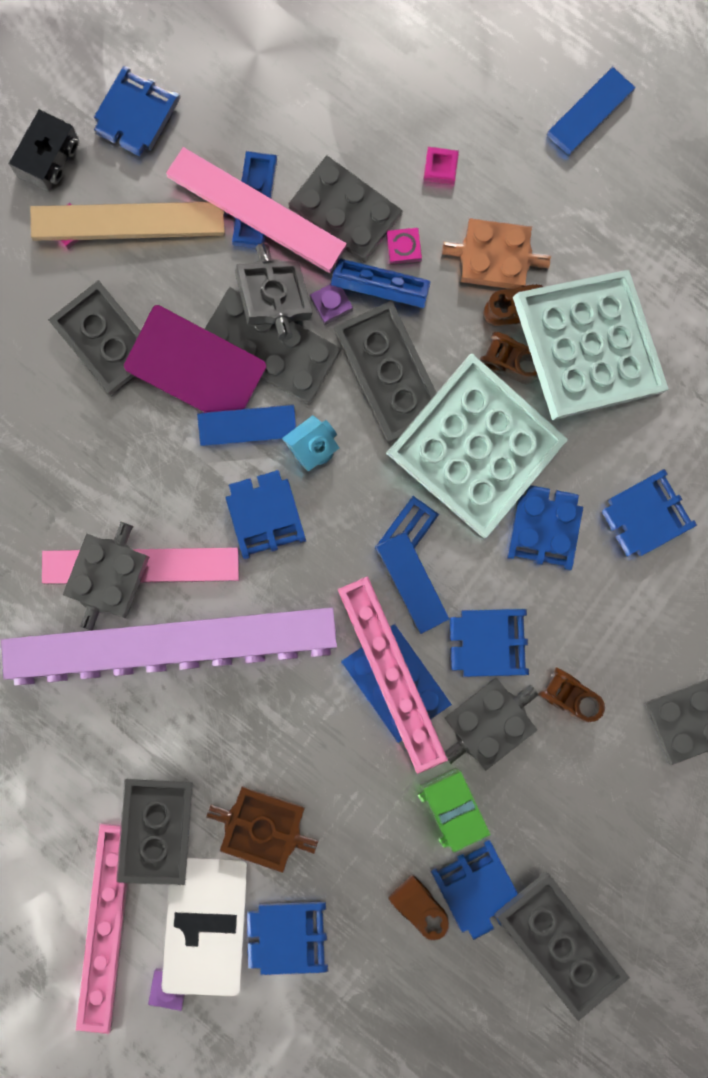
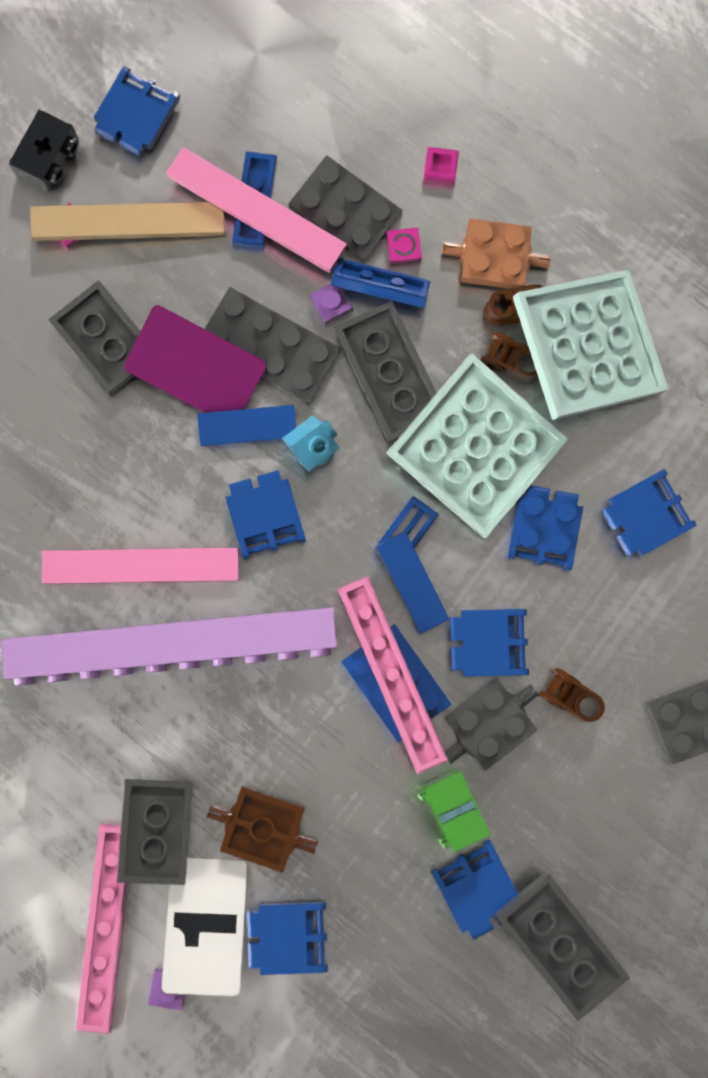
dark grey plate [62,521,150,631] -> none
dark grey plate [235,243,313,341] -> none
reddish brown piece [388,874,449,941] -> none
blue tile [547,66,635,156] -> none

